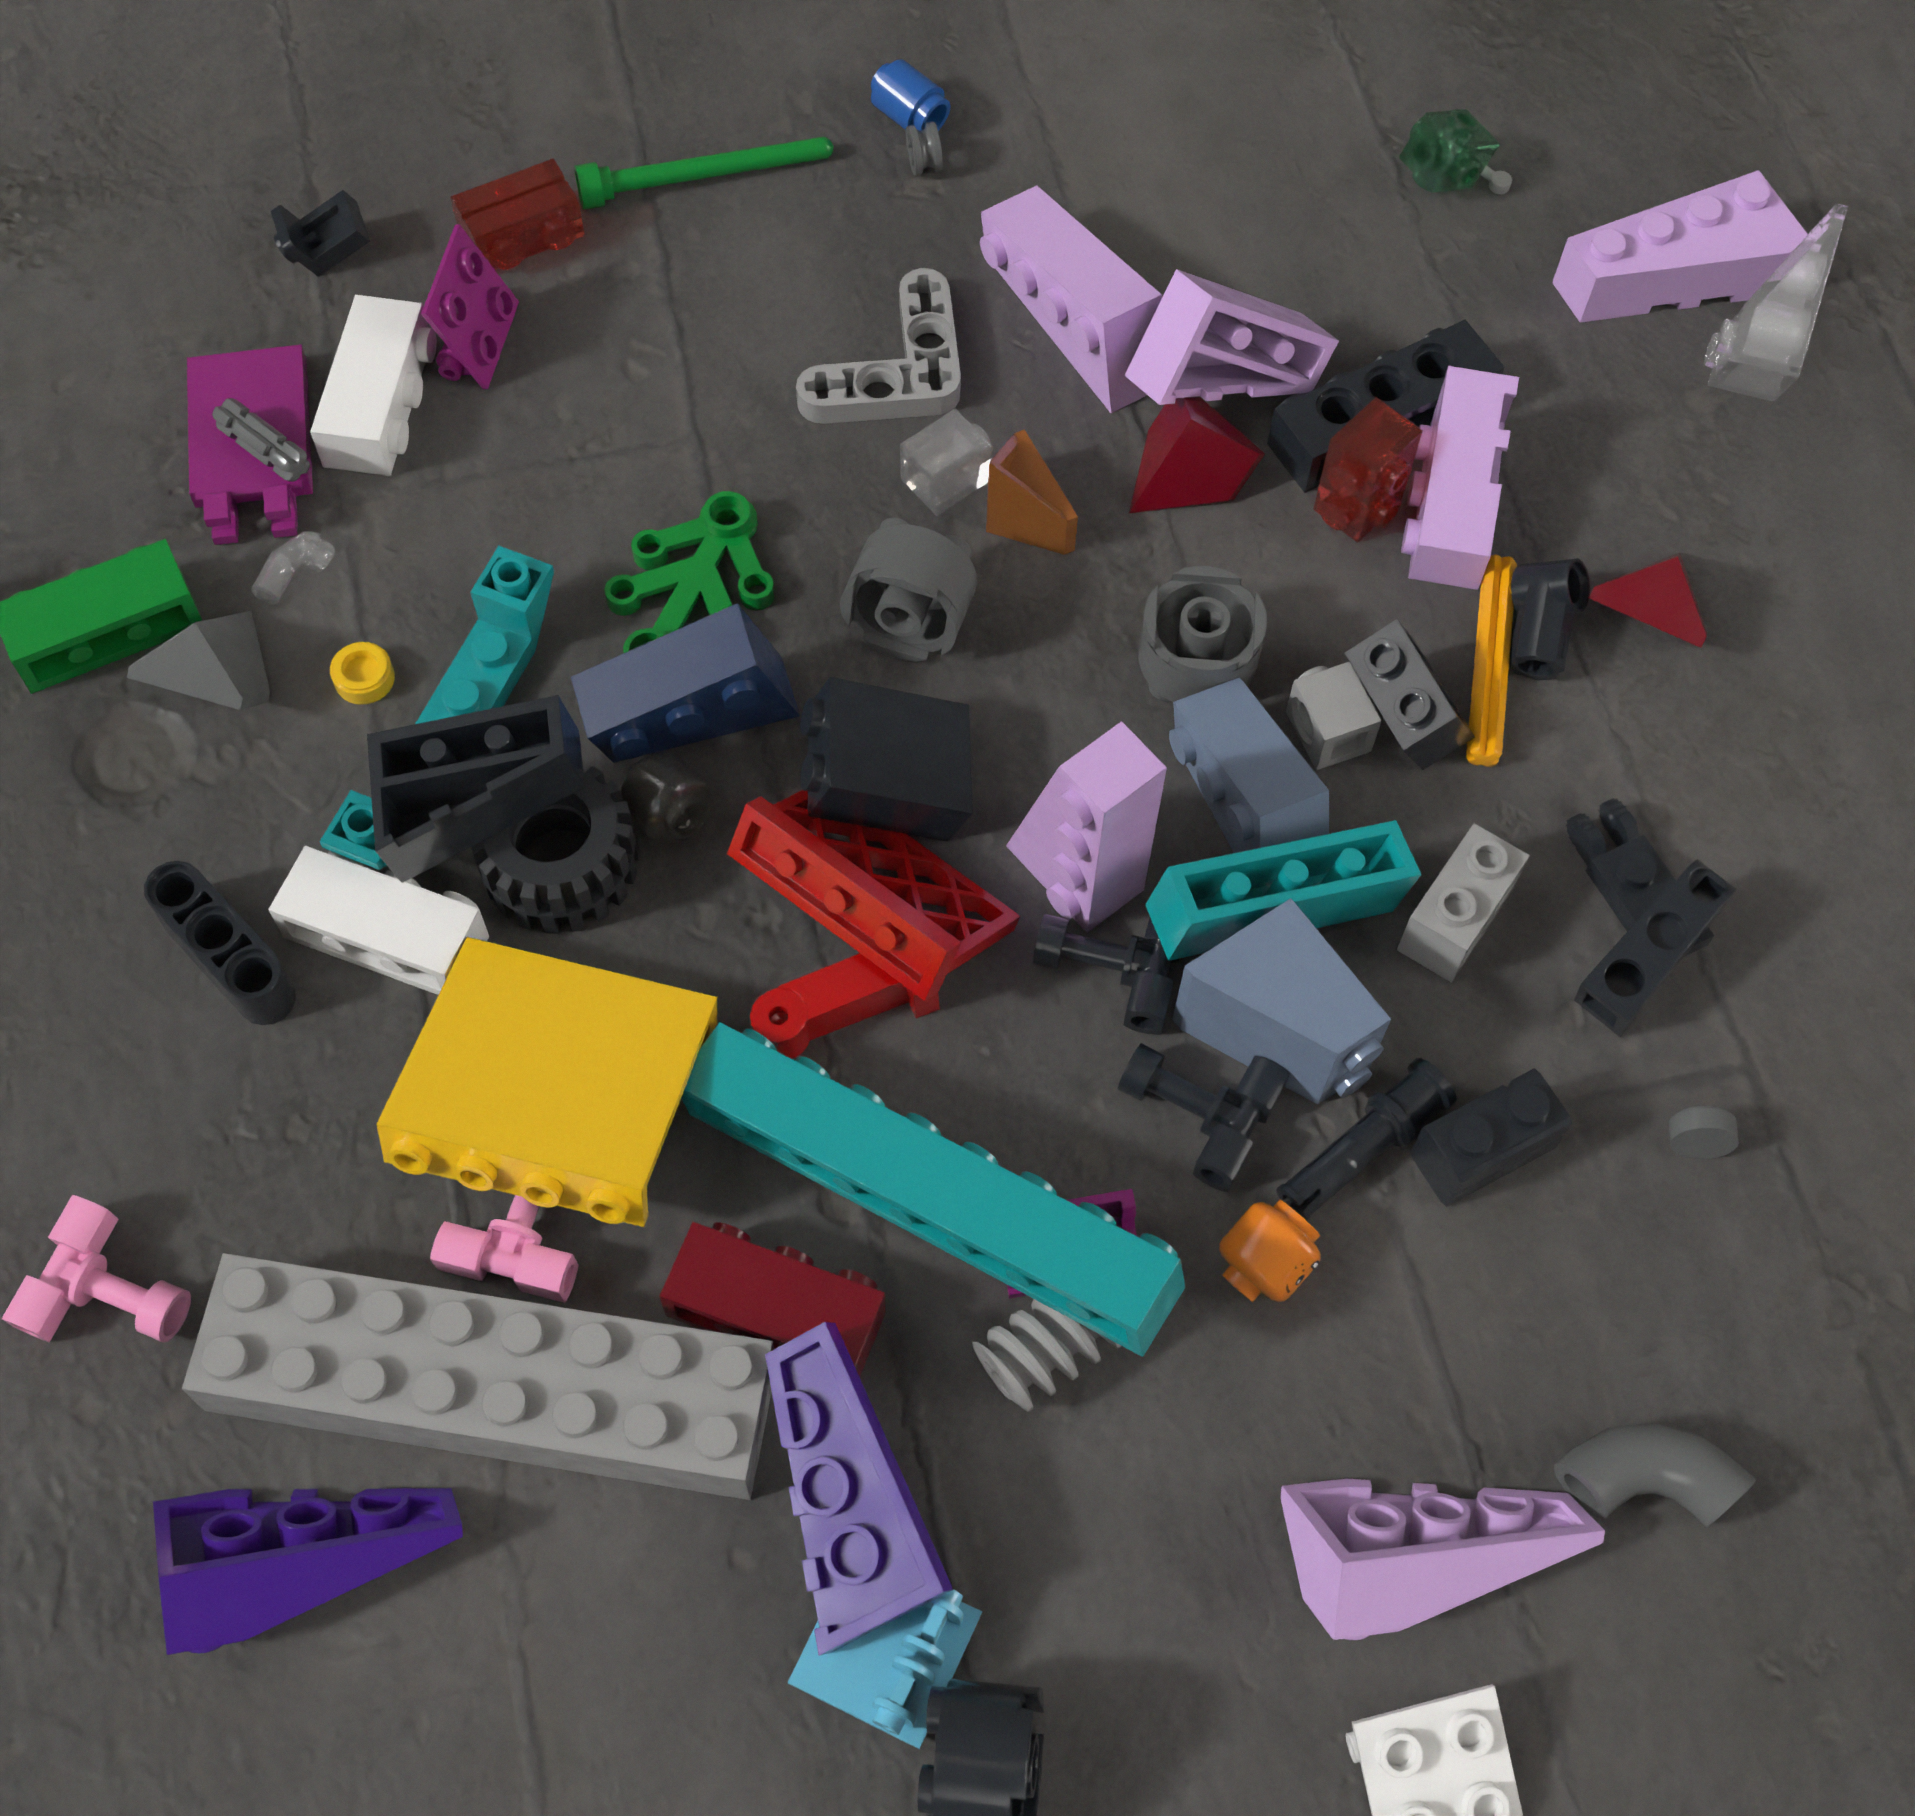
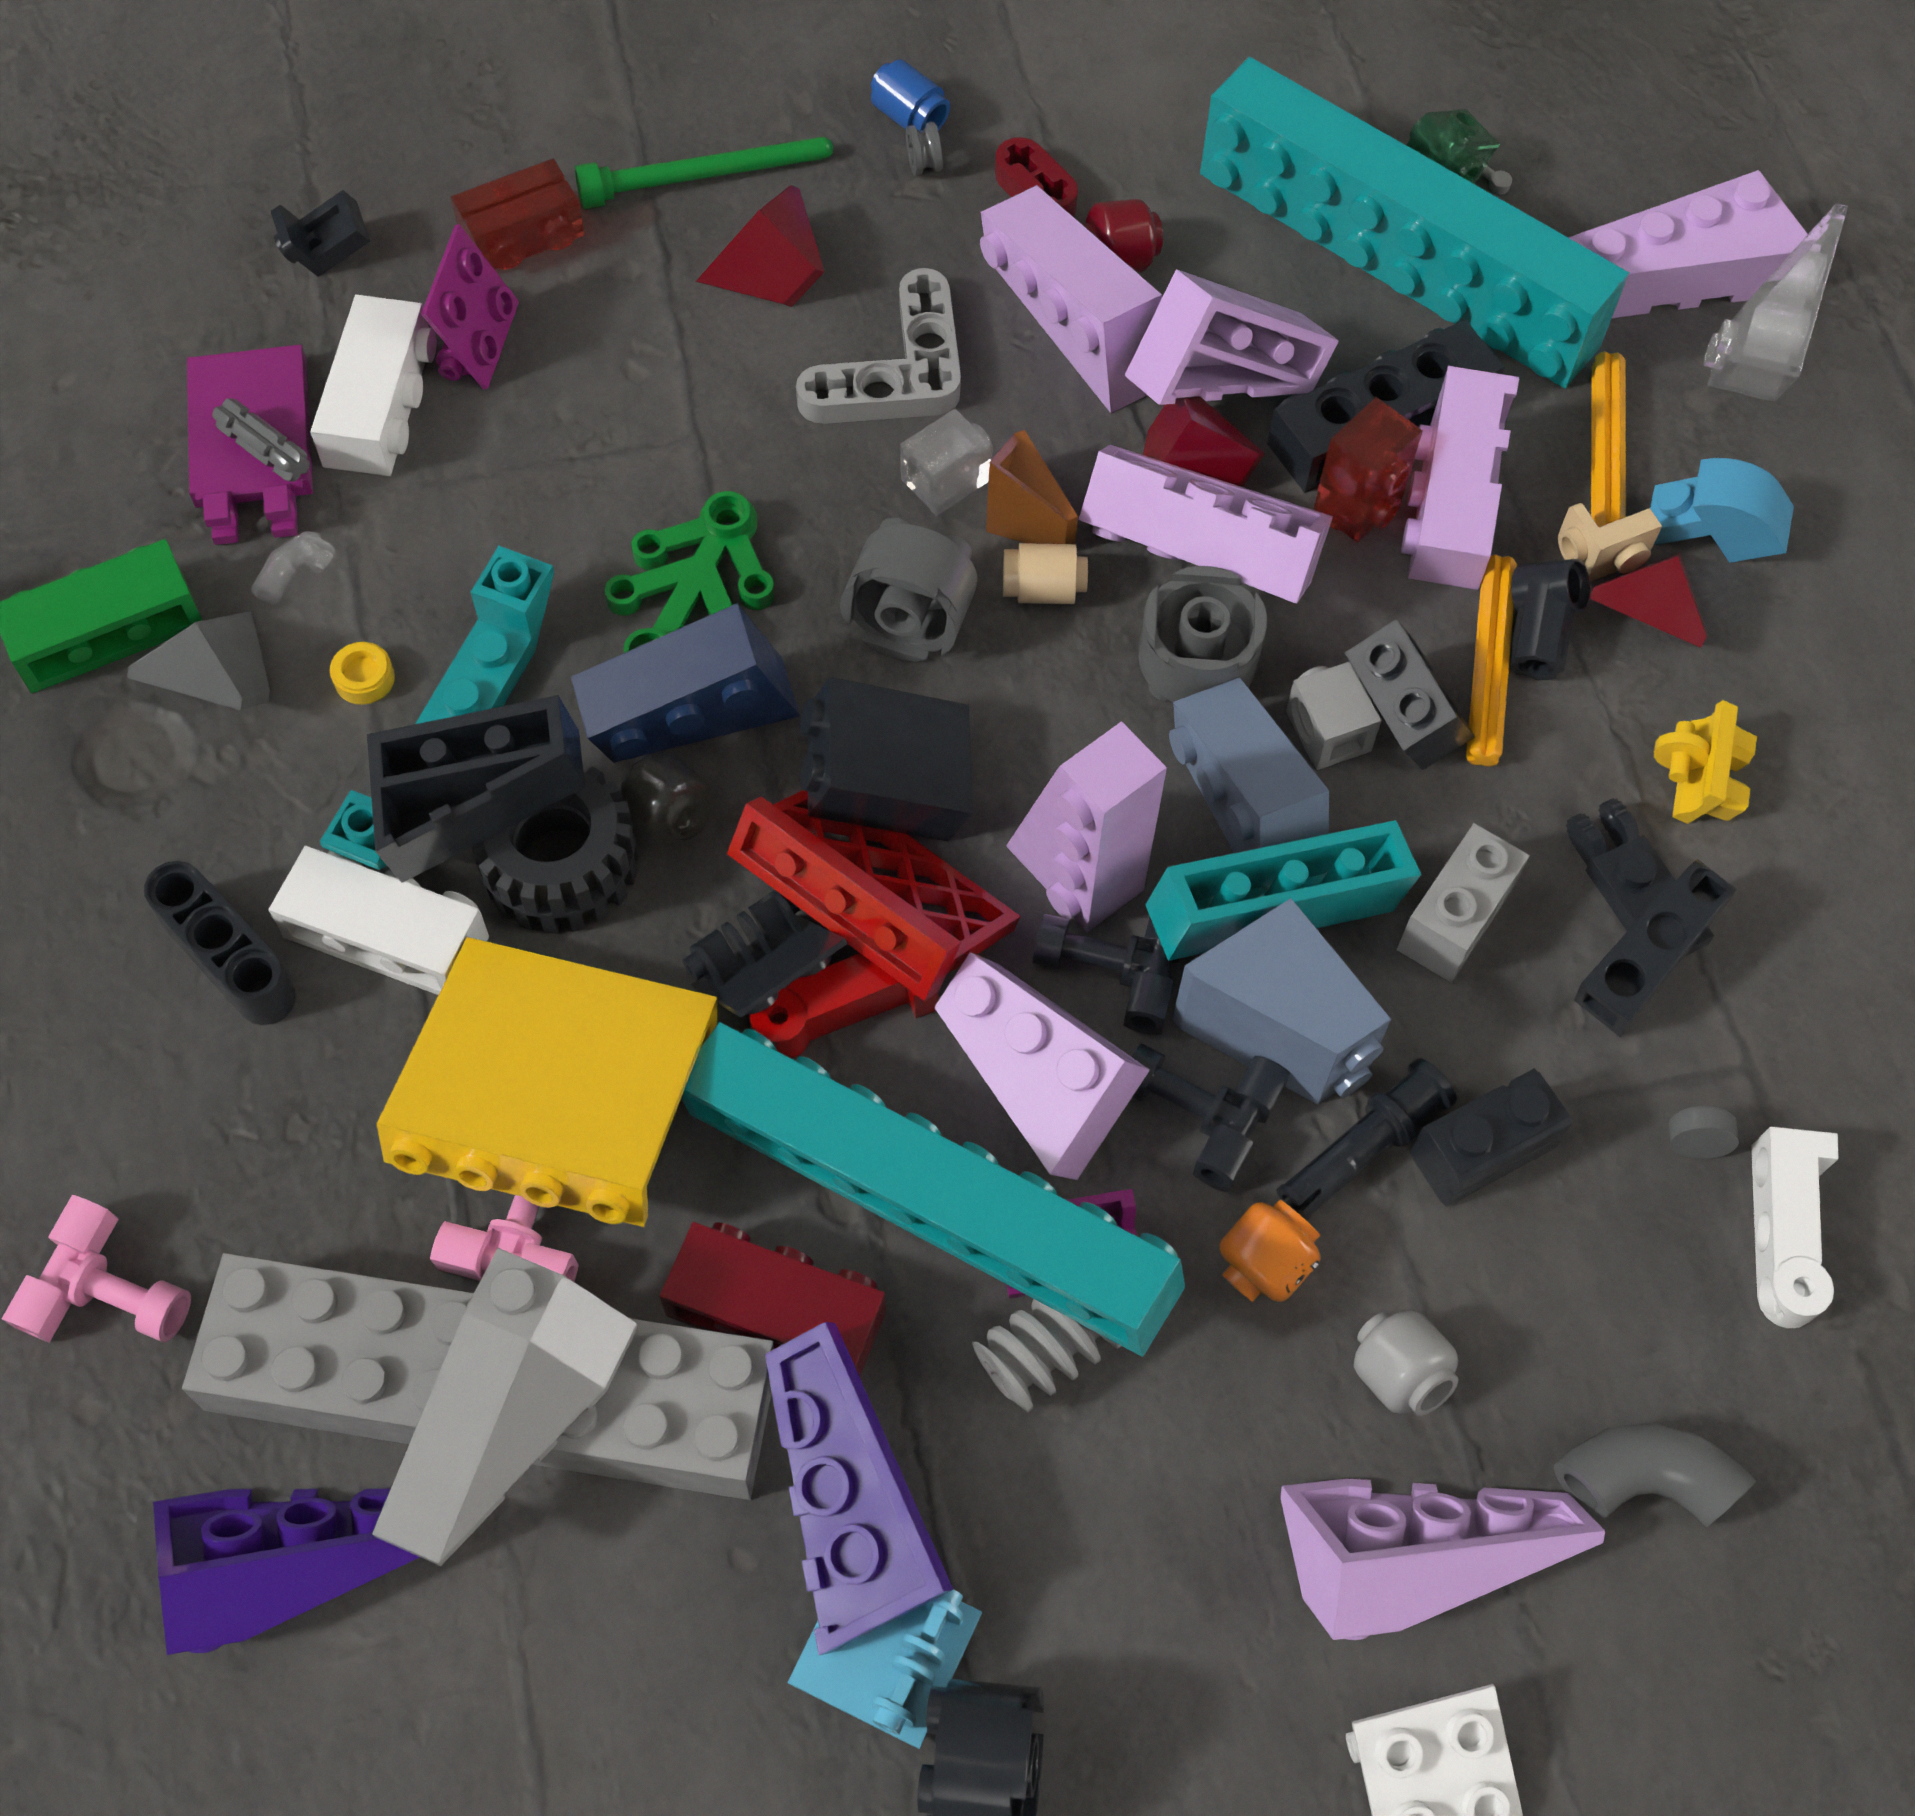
none -> light grey wedge [372,1248,638,1566]
none -> black hinge [682,890,848,1018]
none -> dark red slope [695,185,825,307]
none -> lavender wedge [934,952,1149,1180]
none -> dark red beam [995,137,1078,217]
none -> tan brick [1003,543,1088,604]
none -> lavender wedge [1079,445,1333,604]
none -> dark red head [1082,199,1163,273]
none -> teal brick [1200,56,1630,389]
none -> light grey head [1354,1310,1459,1416]
none -> tan bracket [1558,503,1662,582]
none -> light orange axle [1591,351,1626,527]
none -> dark azure brick [1650,458,1794,563]
none -> yellow hips [1654,700,1757,824]
none -> white leg [1751,1127,1838,1329]

